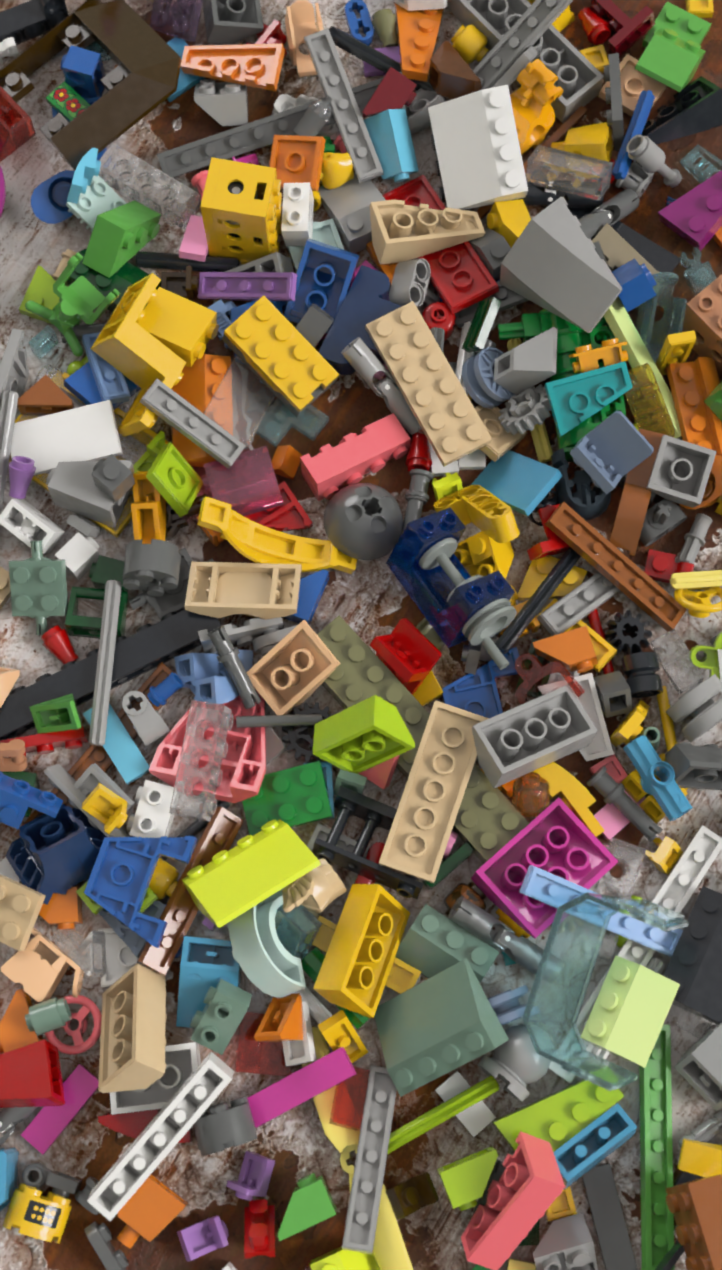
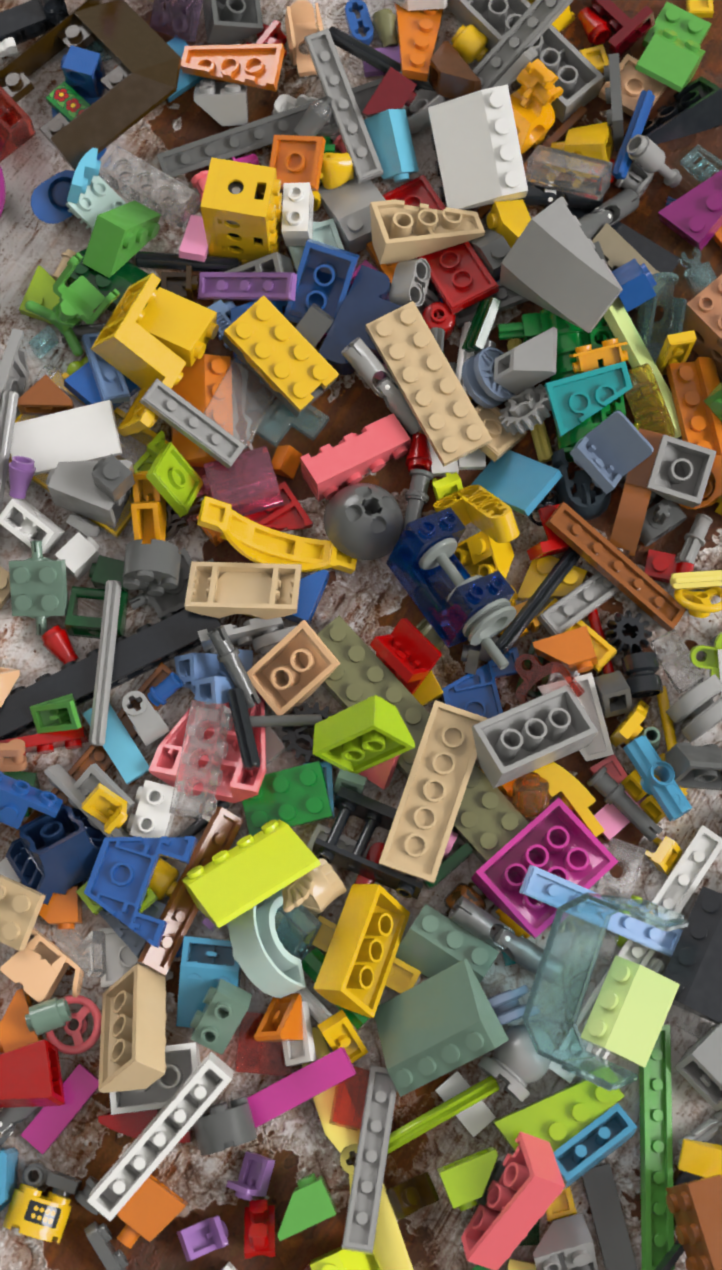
none -> black axle [227,688,260,770]

